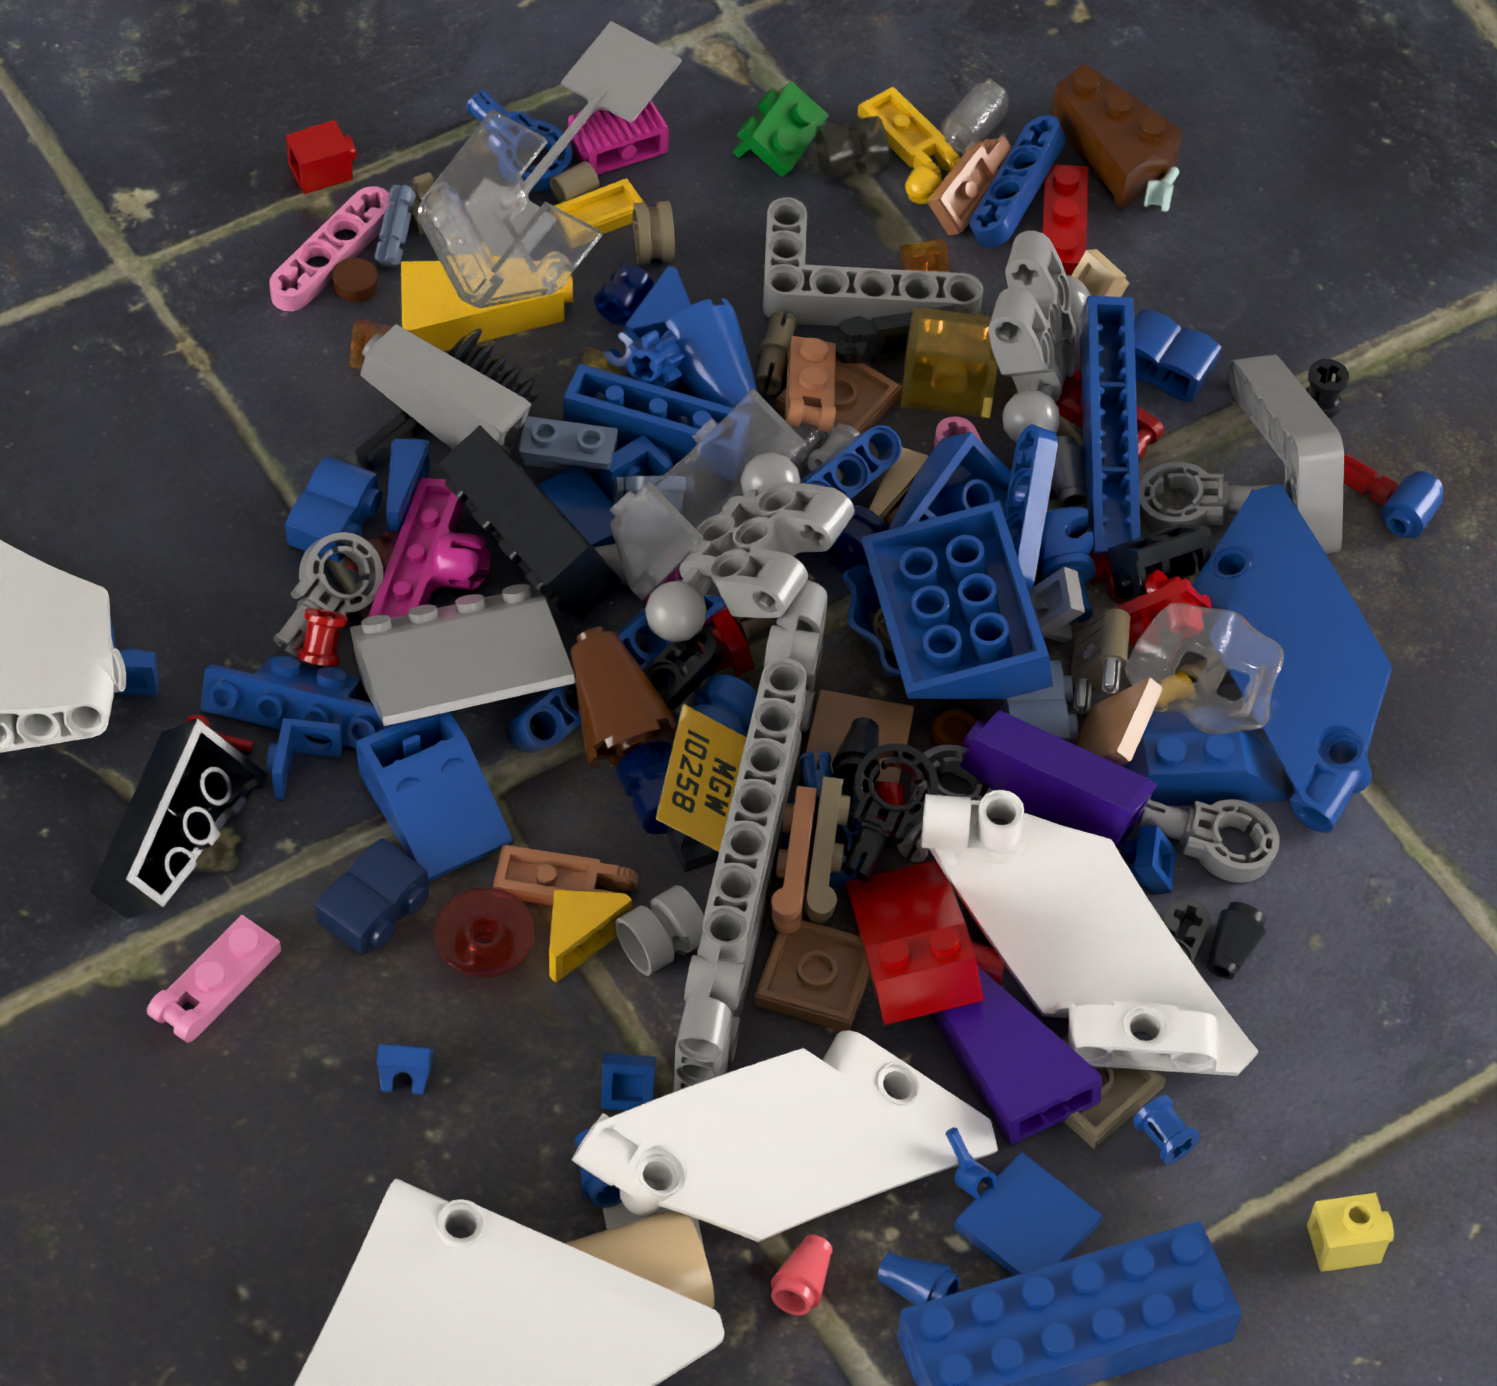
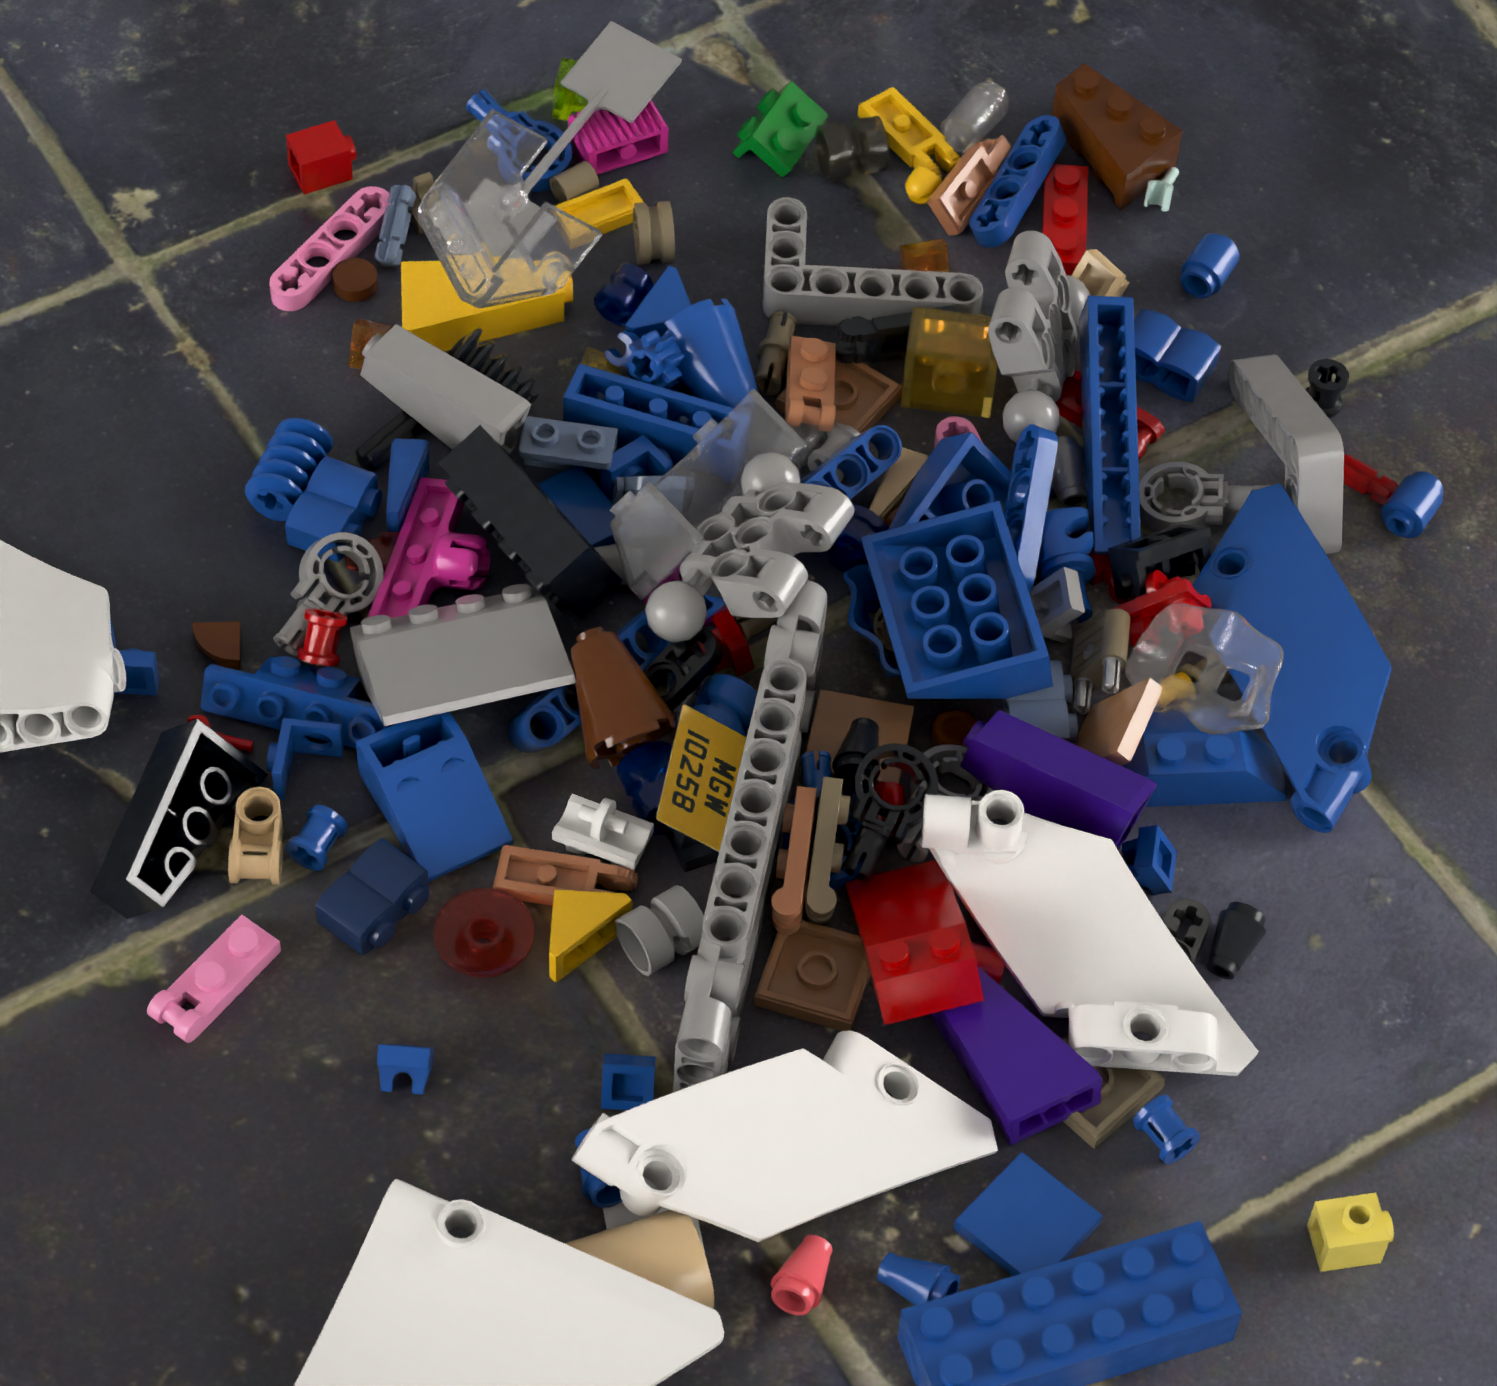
blue hand [945,1127,997,1200] -> none
light grey pin [1137,799,1280,883] -> none
none -> reddish brown tile [192,621,241,670]
none -> tan piece [228,787,284,885]
none -> blue piece [245,418,334,521]
none -> blue bush [285,804,348,871]
none -> clear neon green tile [552,57,588,121]
none -> white hips [552,794,654,870]
none -> blue brick [1180,233,1240,298]

